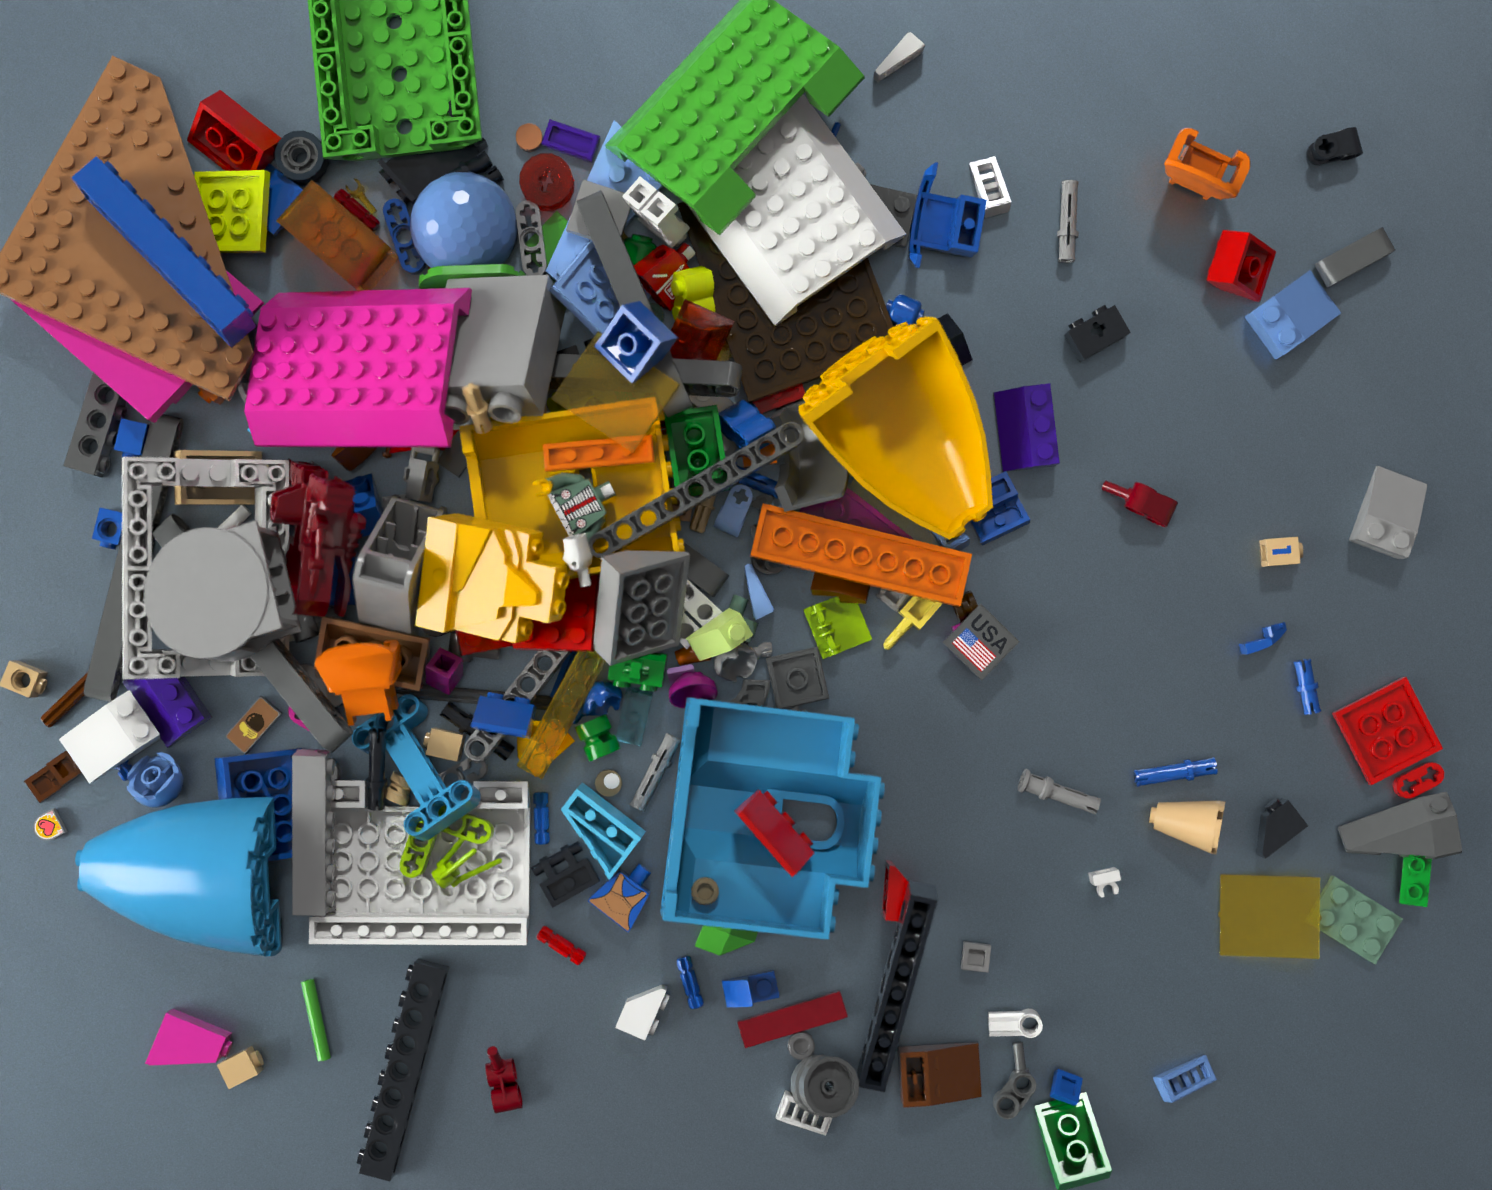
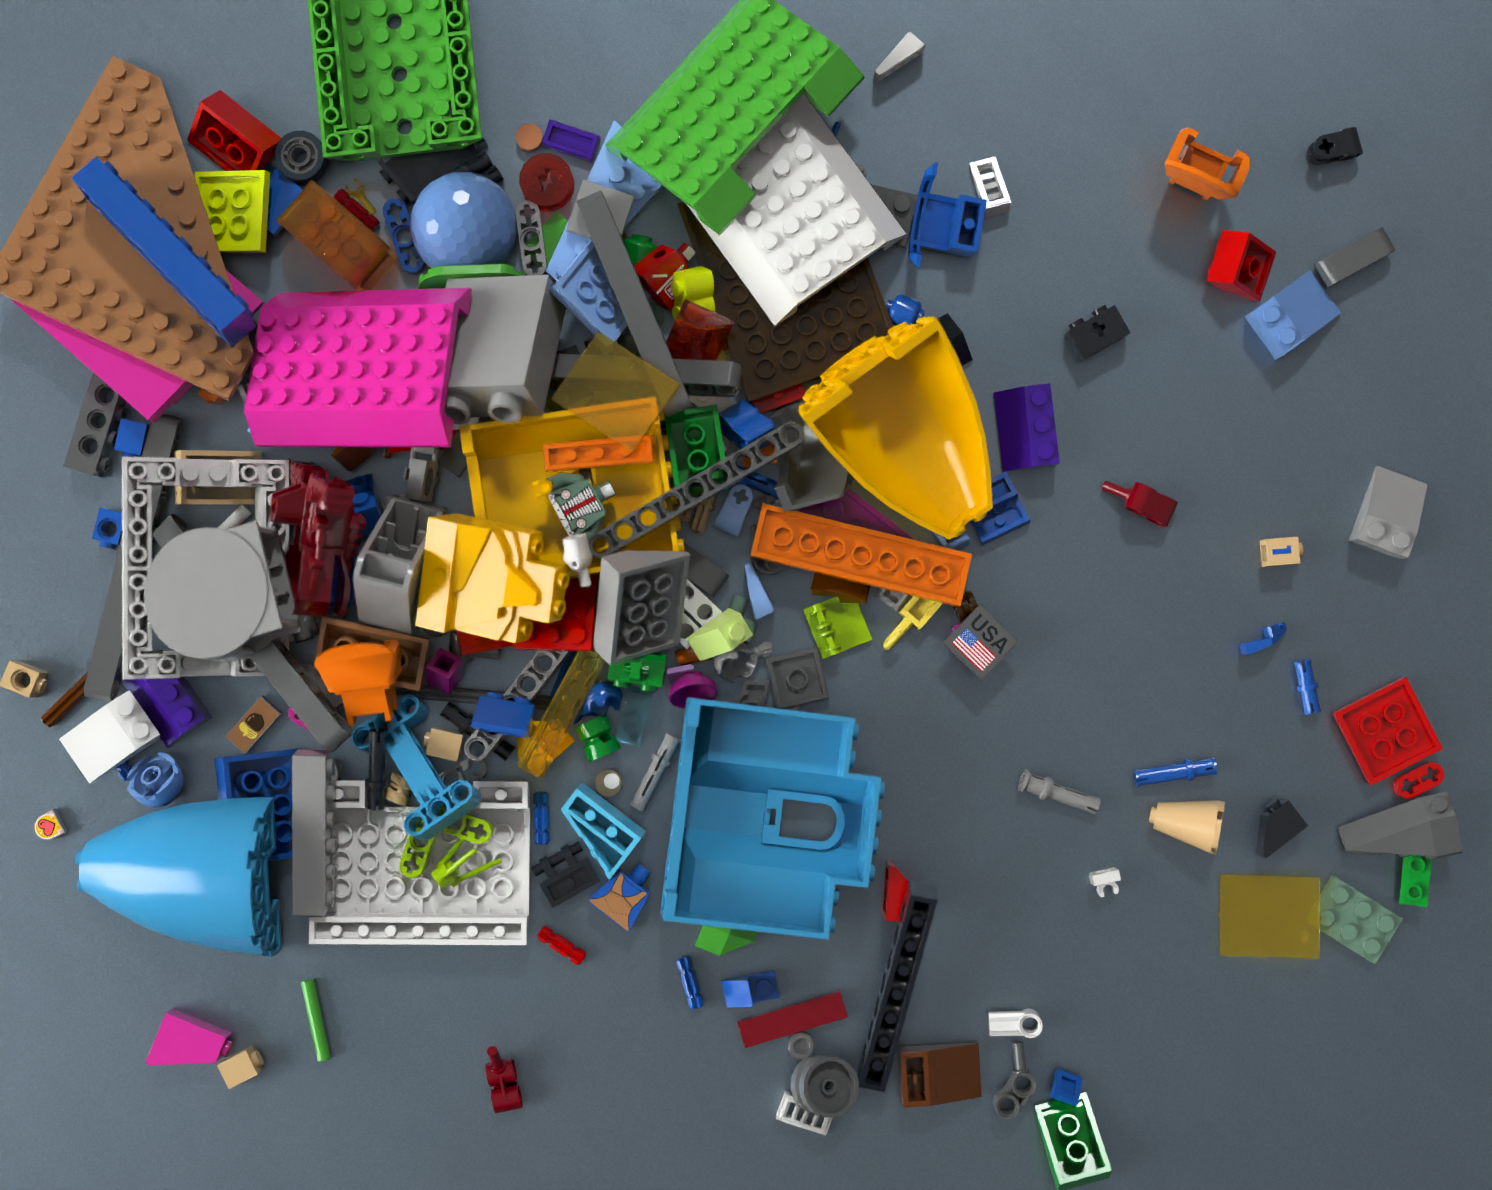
reddish brown slope [24,750,82,803] -> none
black brick [357,958,449,1182] -> none
tan axle [463,383,492,434] -> none
blue slope [594,301,678,383] -> none
white slope [615,984,670,1040] -> none
white hips [622,177,690,248] -> none
dark tan tile [691,877,719,905] -> none
red slope [734,789,814,877] -> none
light grey plate [961,941,991,973] -> none
light grey pin [1057,180,1079,263] -> none
medium blue slope [1153,1055,1217,1103] -> none

